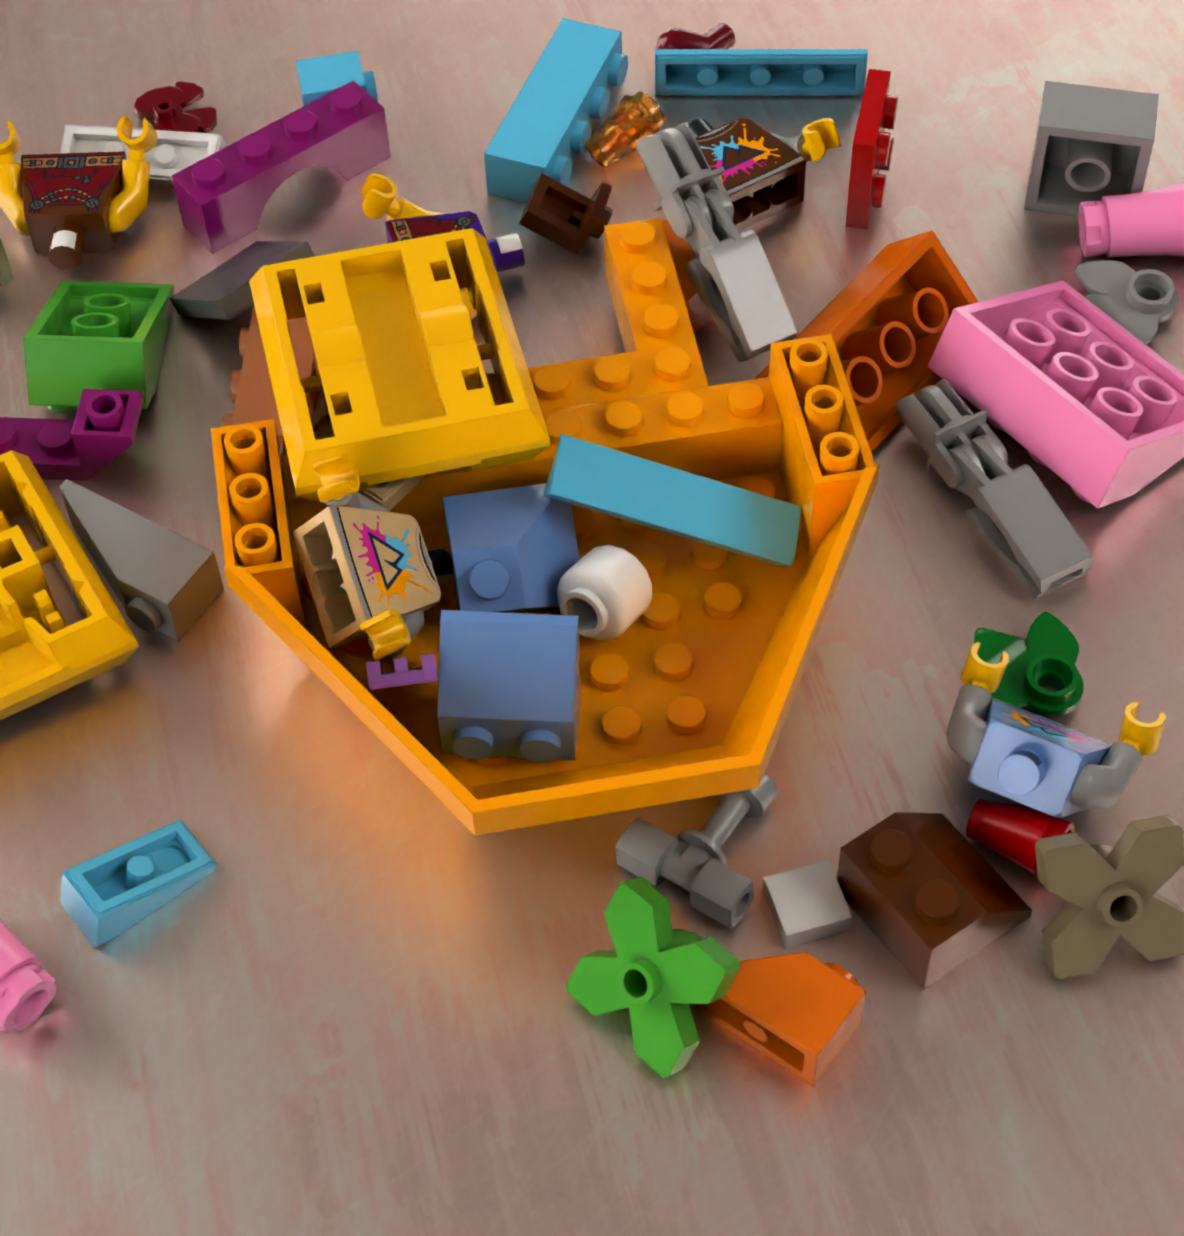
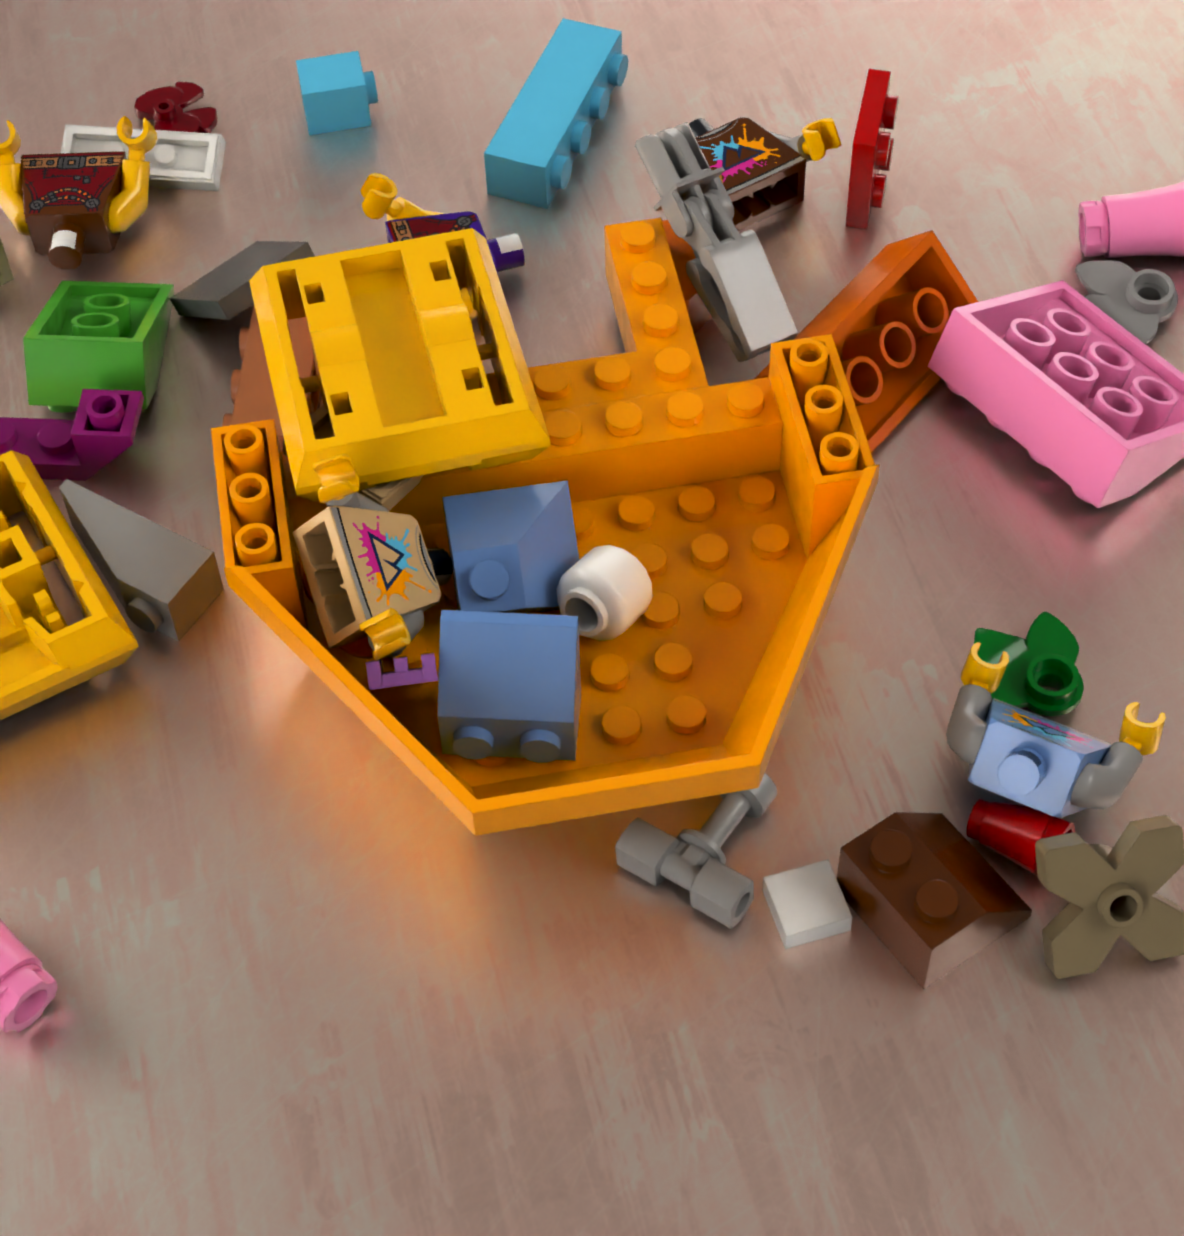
medium azure slope [61,819,217,947] -> none
magenta arch [171,80,391,254] -> none
reddish brown bracket [519,173,613,254] -> none
medium azure slope [543,434,801,567] -> none
bright green plant [566,876,741,1078] -> none
clear orange cone [586,91,666,167] -> none
medium azure slope [655,49,868,96] -> none
dark red arm [656,23,736,49] -> none
orange slope [696,952,866,1087] -> none
light grey arm [895,378,1093,599] -> none
light grey brick [1024,81,1159,216] -> none

